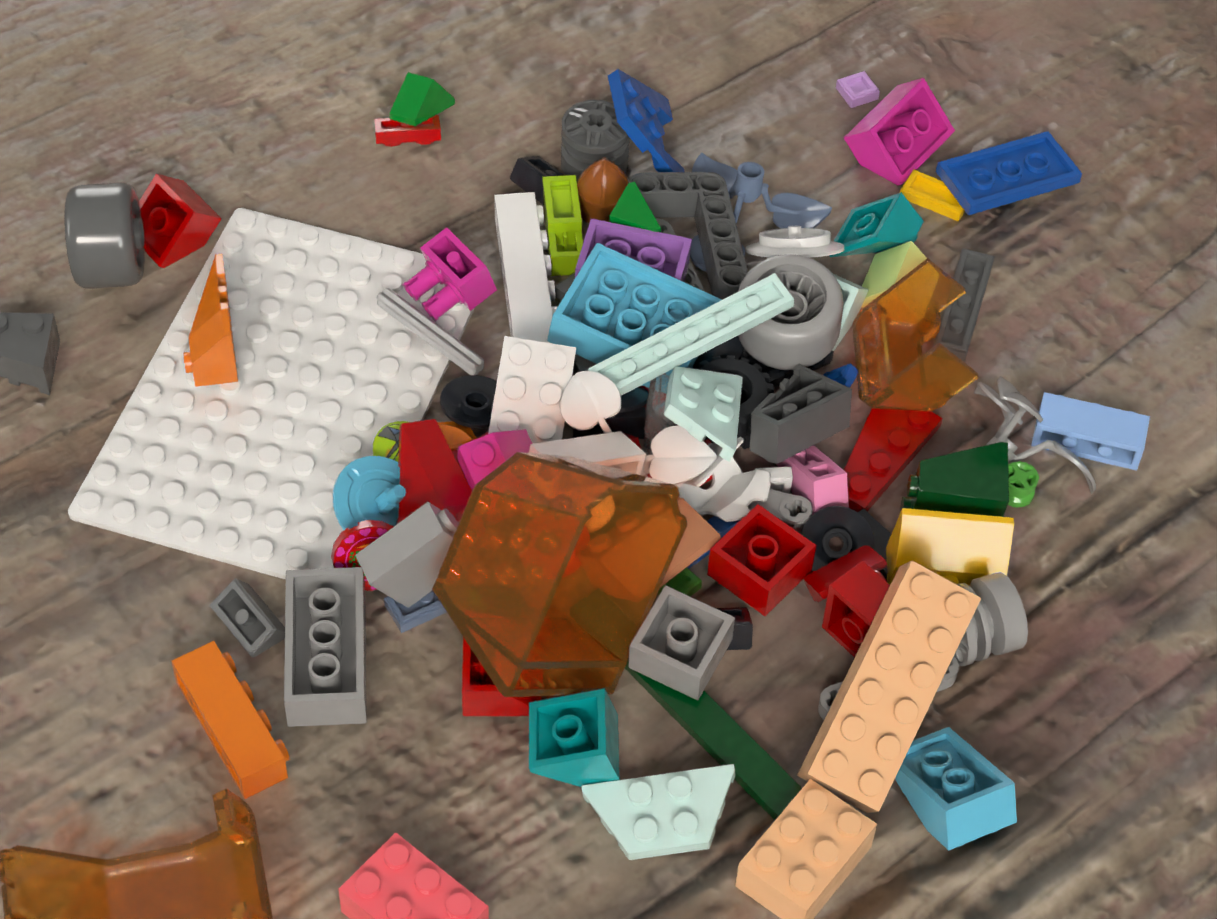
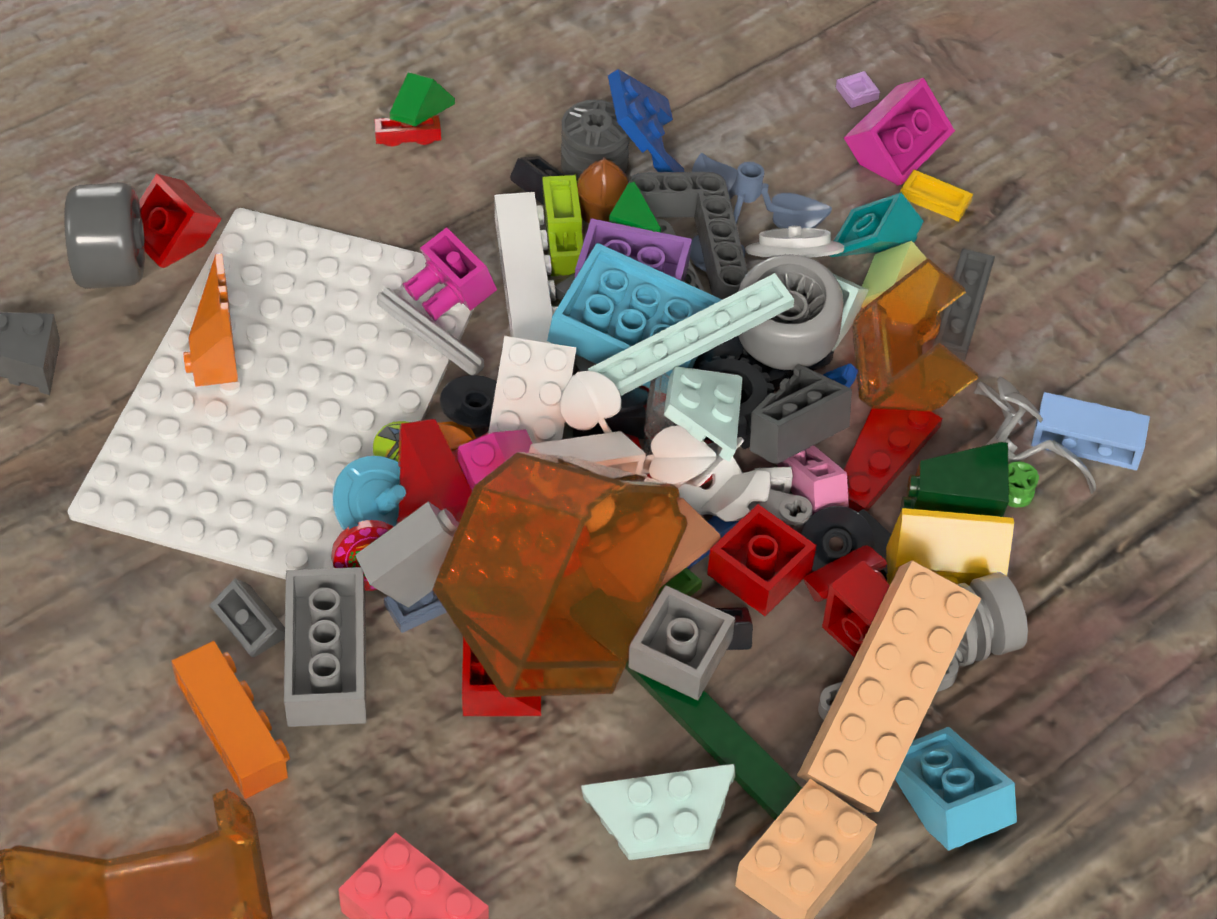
teal slope [529,688,620,787] -> none
blue plate [935,131,1082,215] -> none

